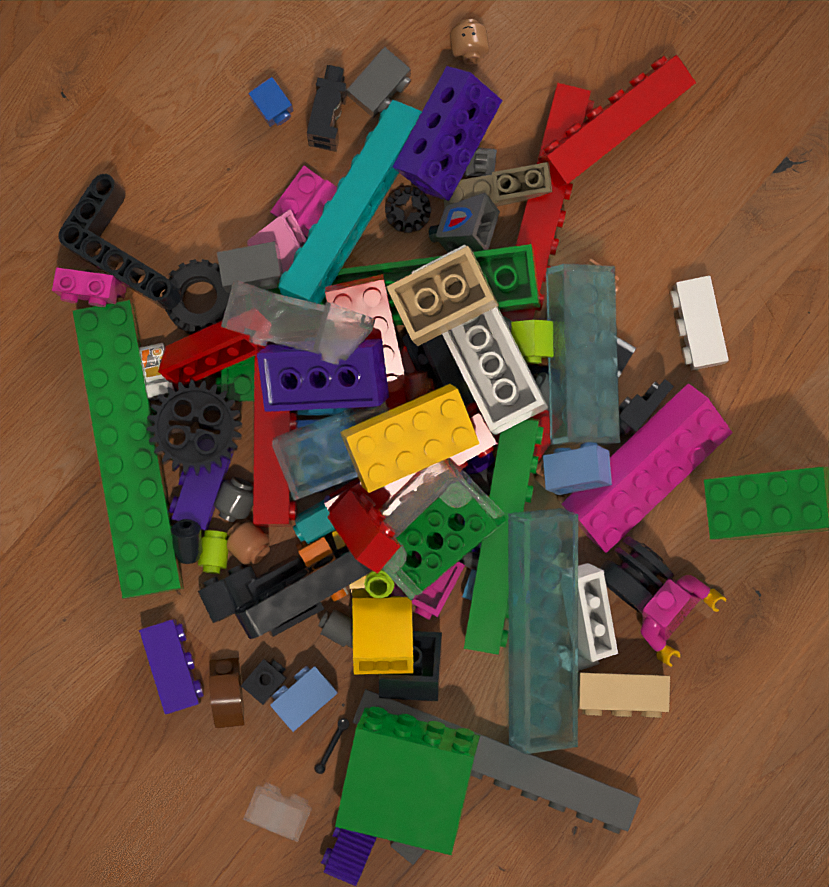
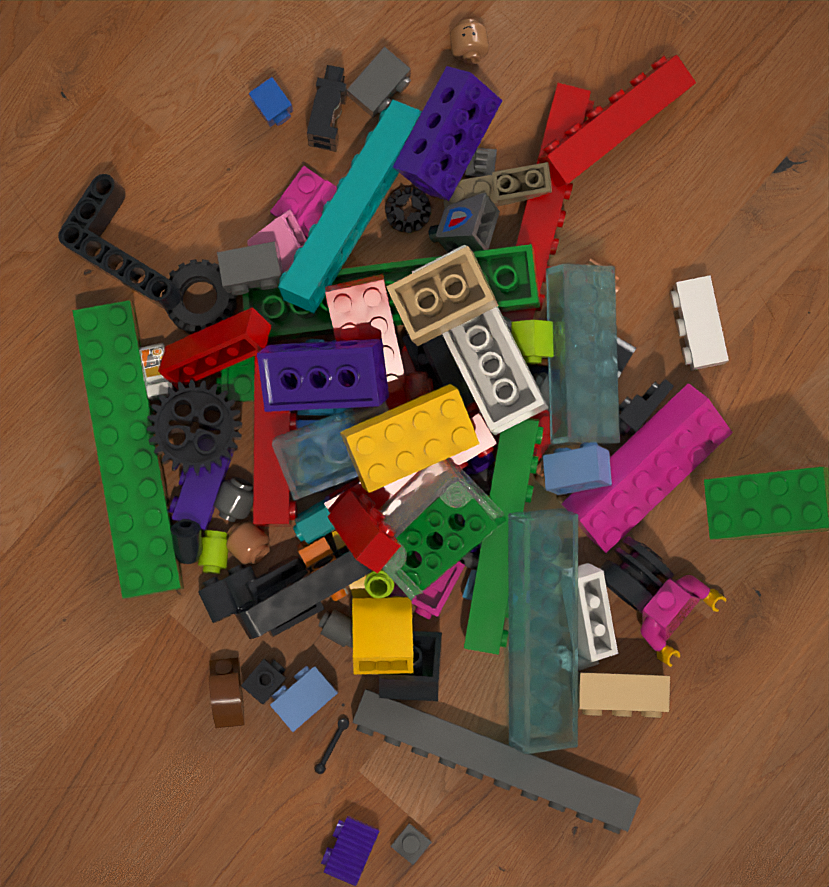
dark pink plate [52,268,126,307] -> none
dark purple brick [139,619,204,715] -> none
clear windscreen [221,280,375,365] -> none
clear brick [243,782,312,842] -> none
green brick [335,707,480,855] -> none

